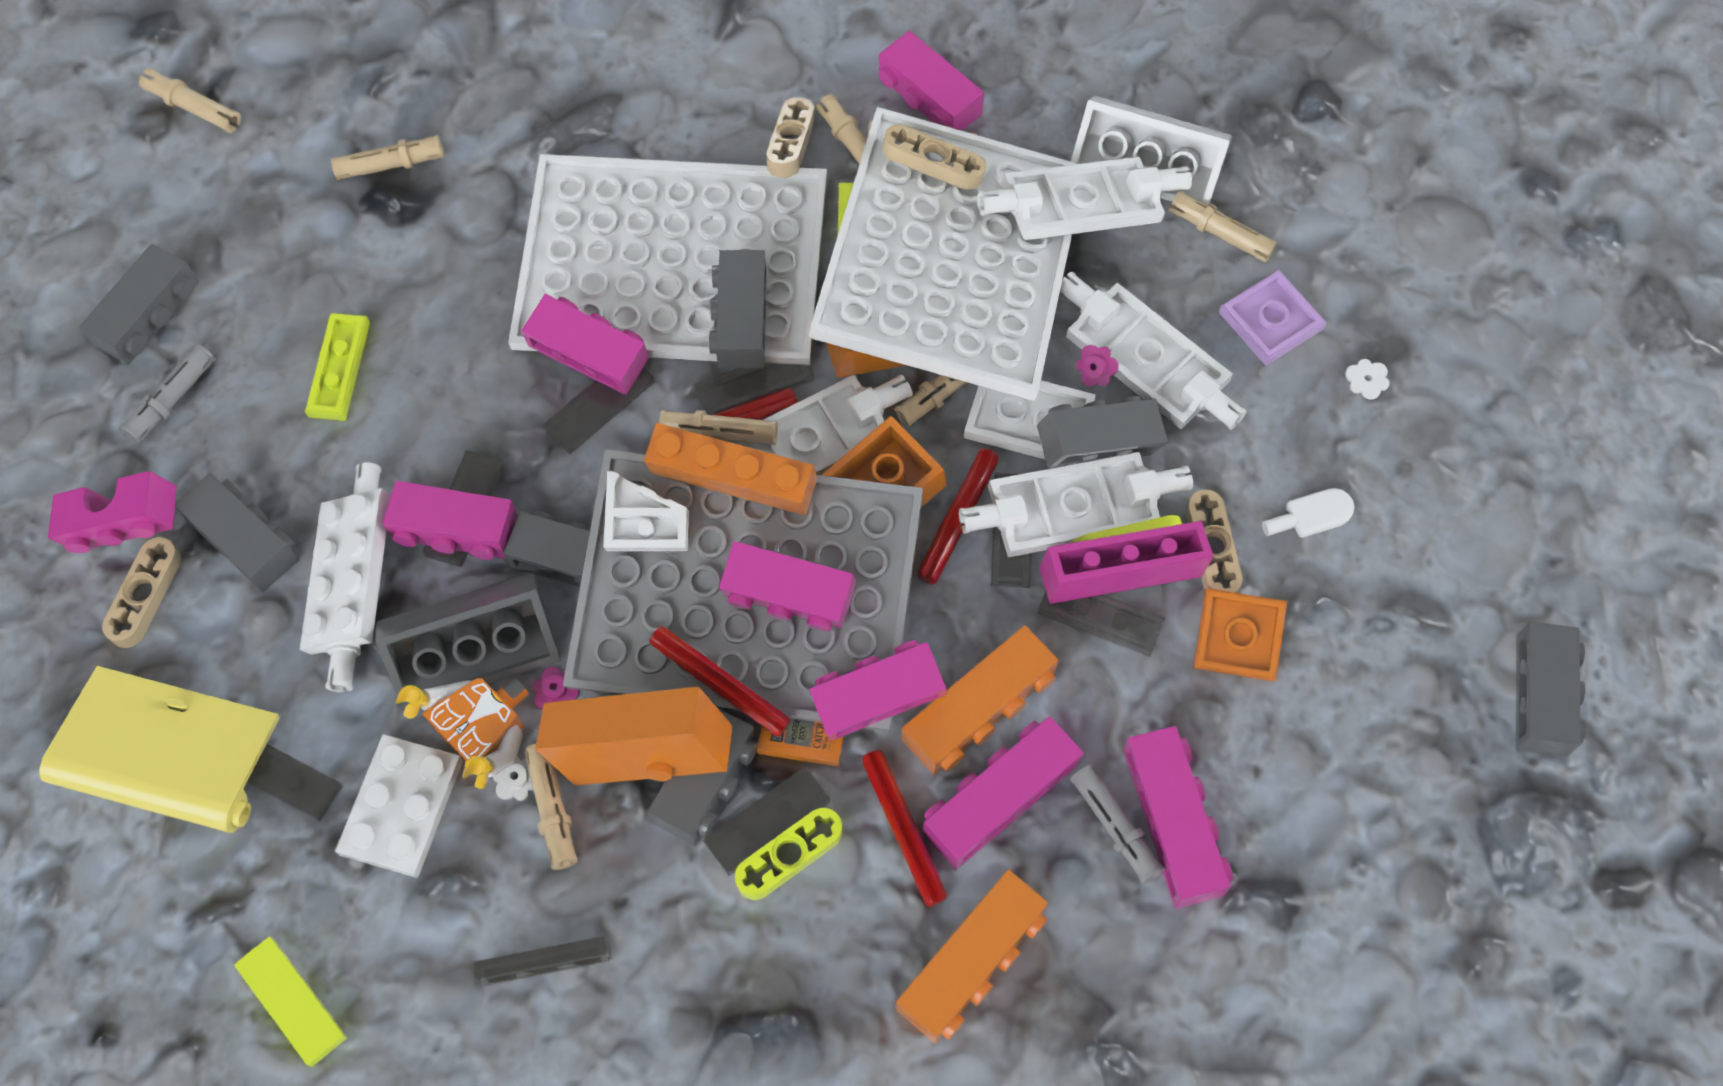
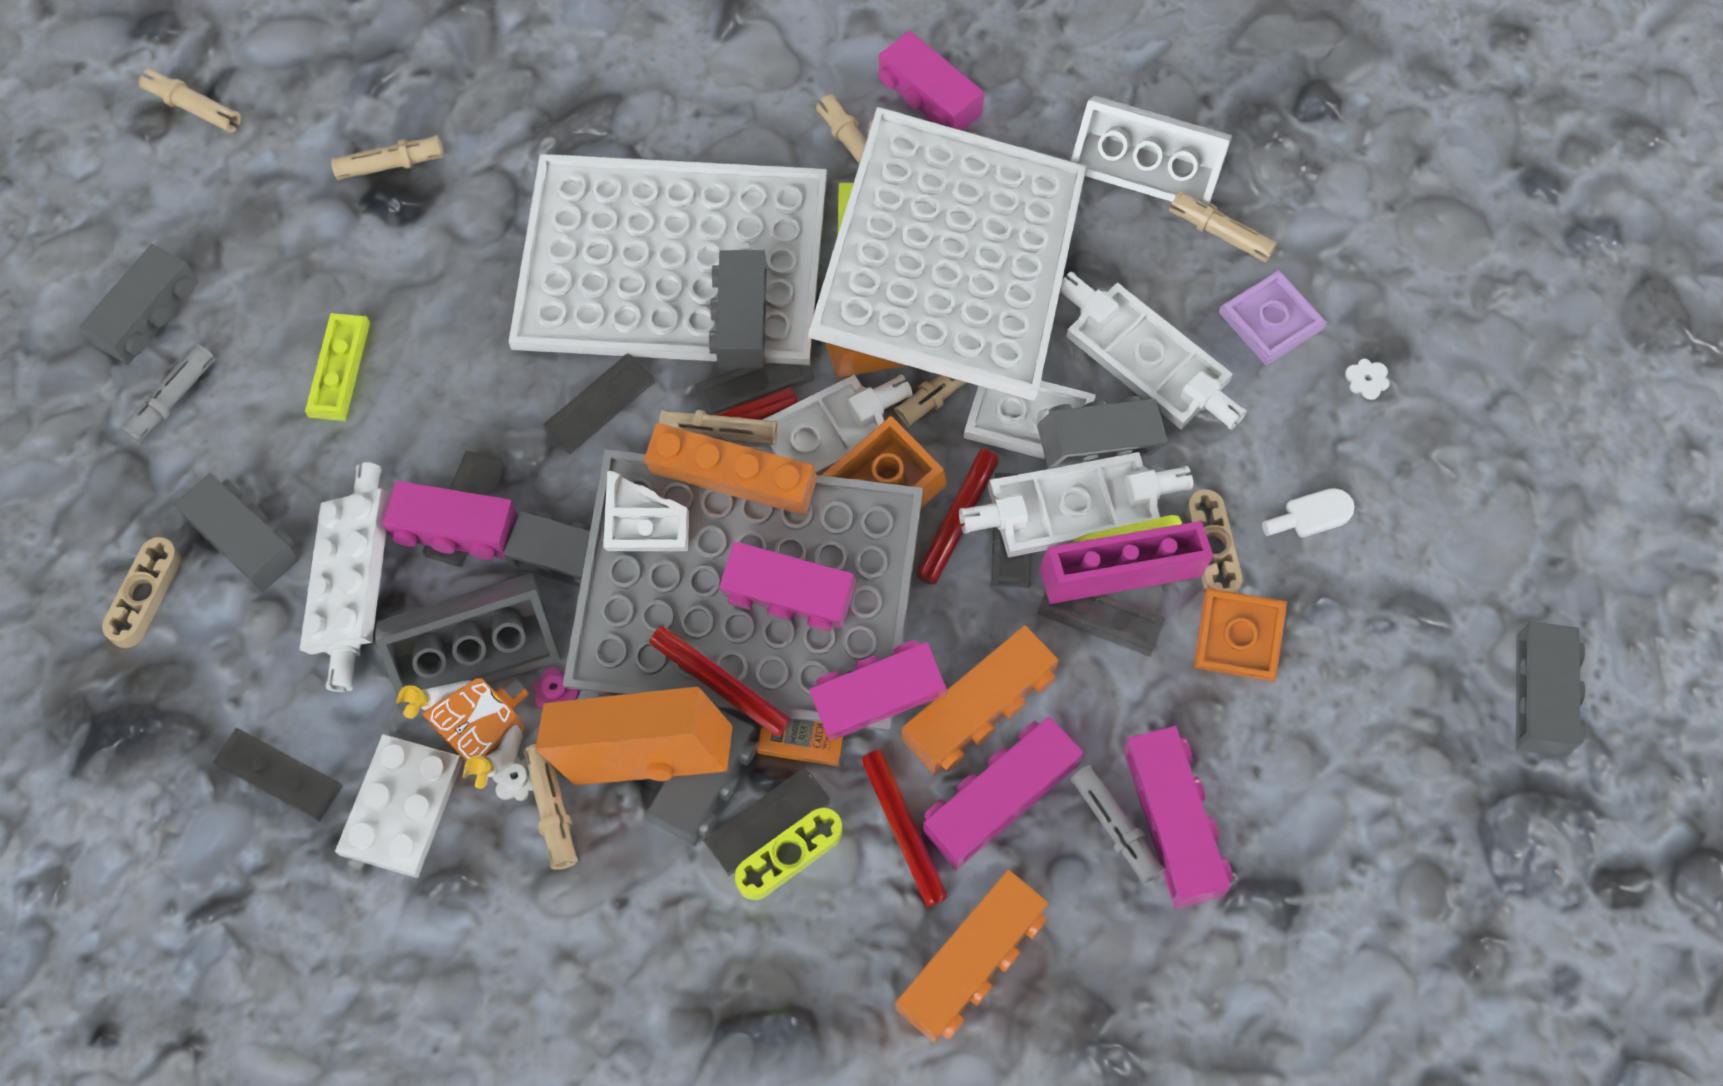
light yellow door [40,666,280,833] -> none
dark pink arch [48,471,177,553] -> none
neon yellow tile [234,936,347,1068] -> none
clear smoke tile [473,936,612,986] -> none
dark pink brick [521,294,649,395] -> none
tan beam [767,97,814,178] -> none
tan beam [882,124,986,190] -> none
white plate [977,157,1192,240] -> none
dark pink plant [1076,345,1119,387] -> none

